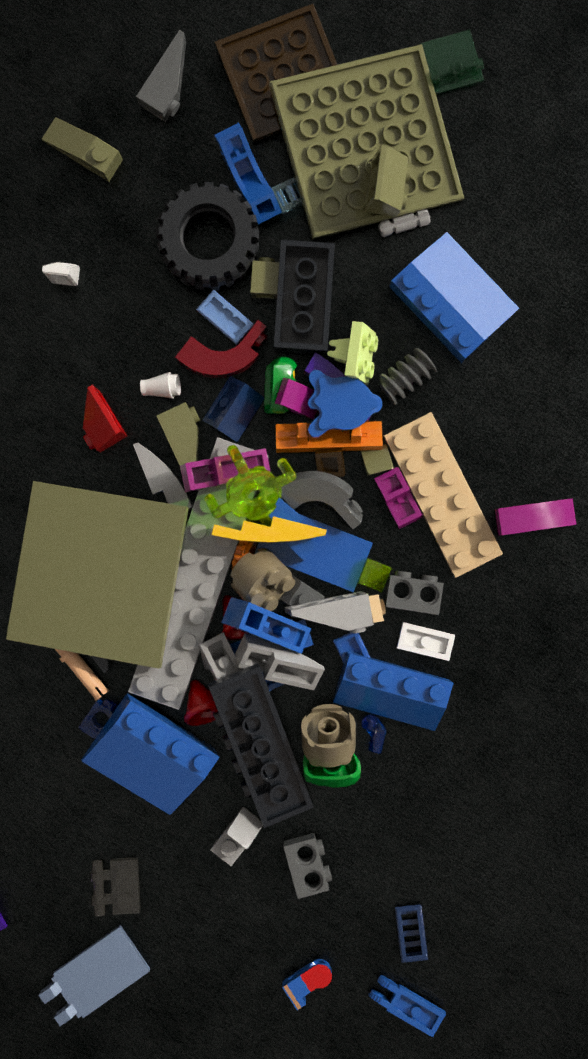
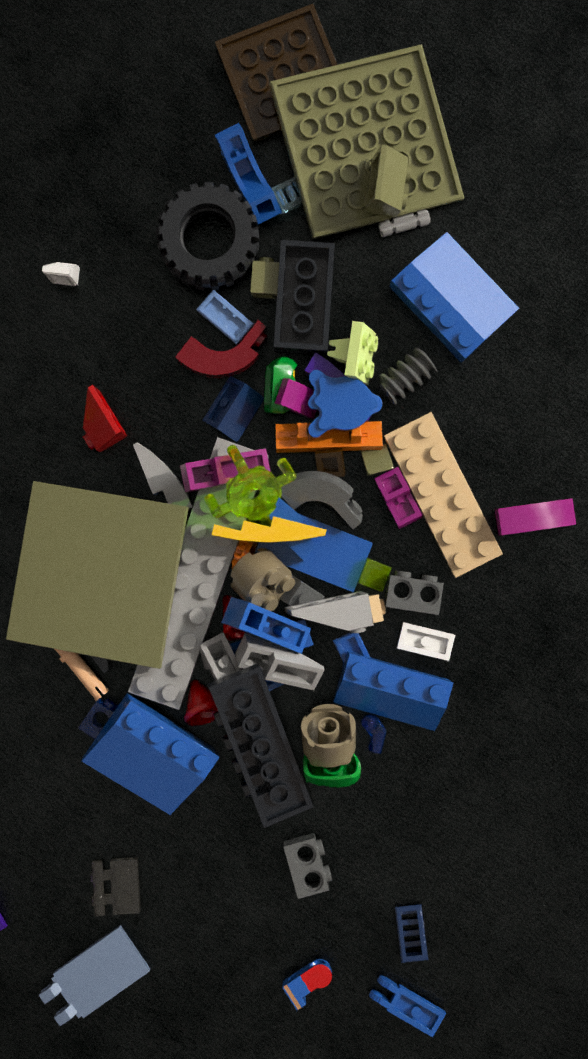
olive slope [42,117,123,182] -> none
dark grey slope [136,30,186,122] -> none
white cone [140,372,181,398] -> none
olive slope [157,402,200,466] -> none
light grey slope [210,806,263,866] -> none
clear green hinge [419,30,484,94] -> none

